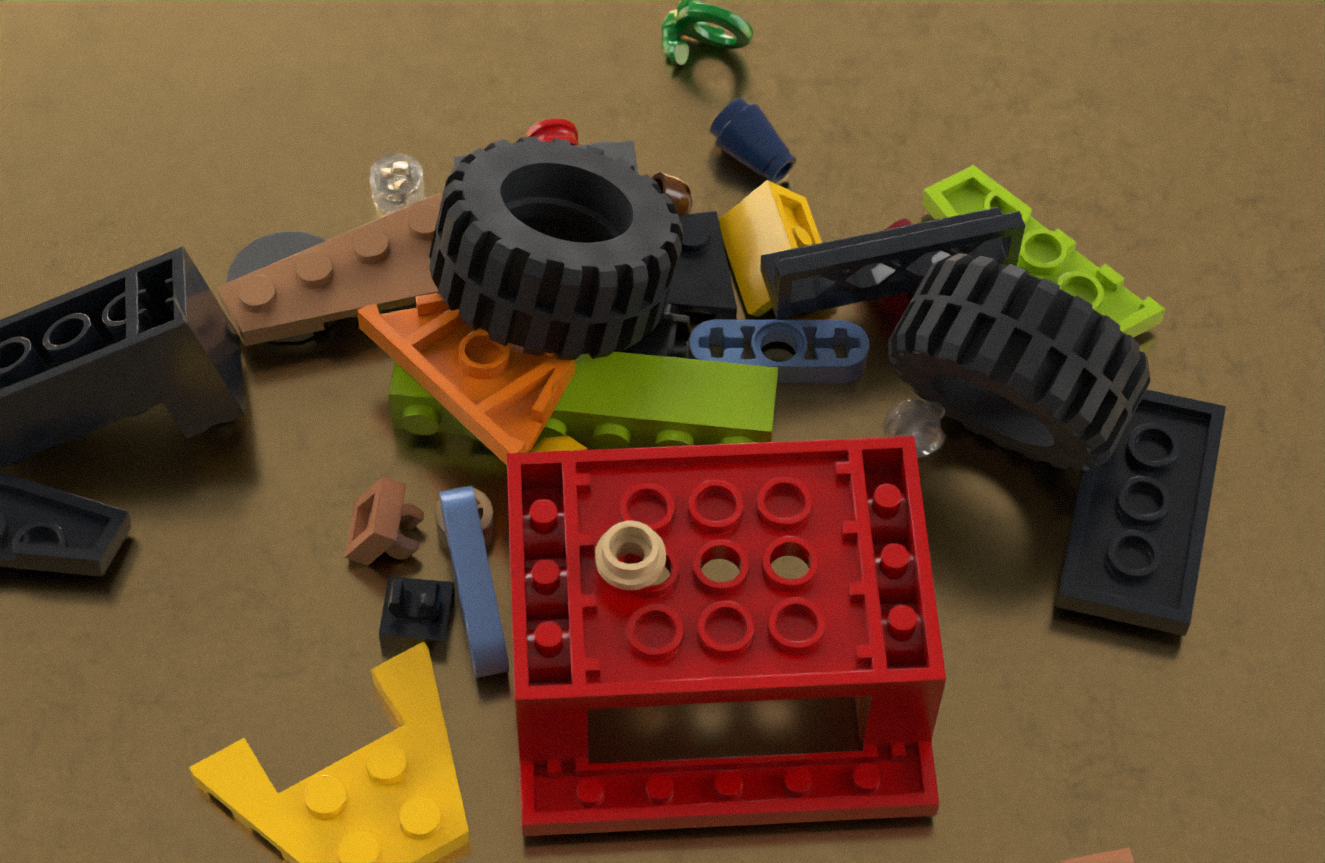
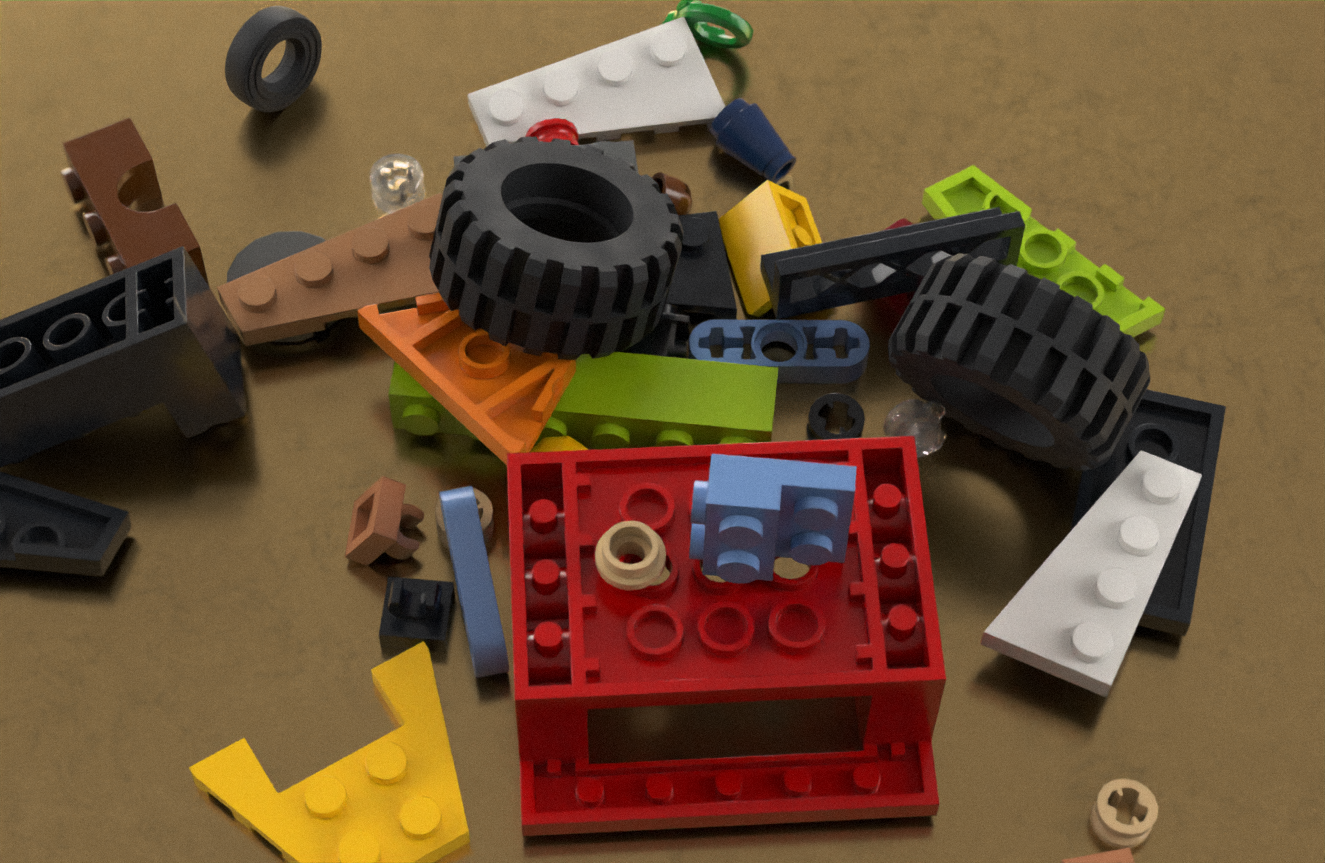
none -> reddish brown arch [60,117,208,283]
none -> black tyre [225,6,322,112]
none -> white wing [468,17,725,147]
none -> medium blue plate [689,454,857,584]
none -> black bush [806,393,865,440]
none -> white wing [981,450,1202,698]
none -> tan bush [1090,778,1158,848]

